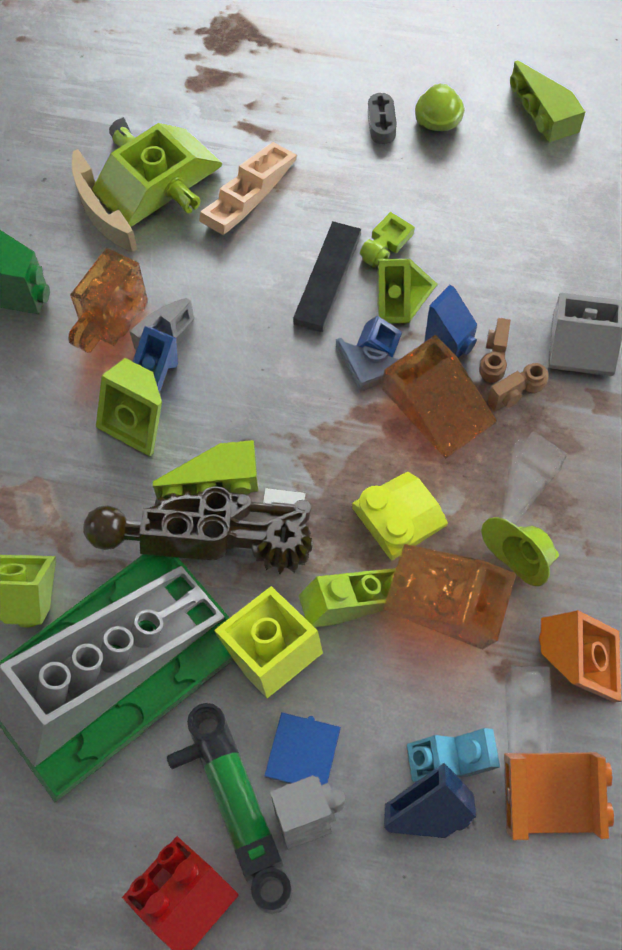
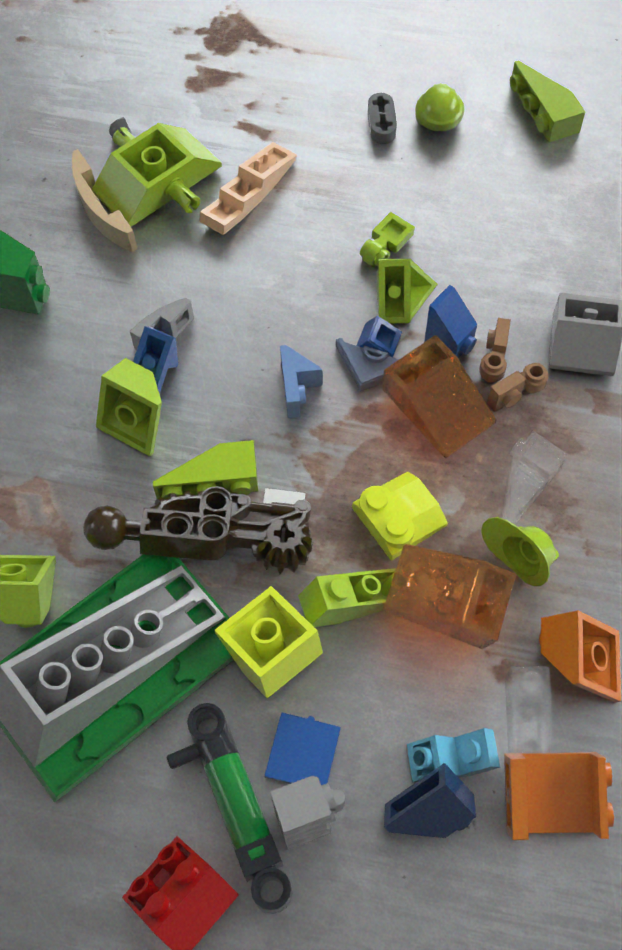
clear orange brick [68,248,148,353] -> none
black tile [293,221,361,332] -> none
none -> medium blue slope [280,345,323,418]

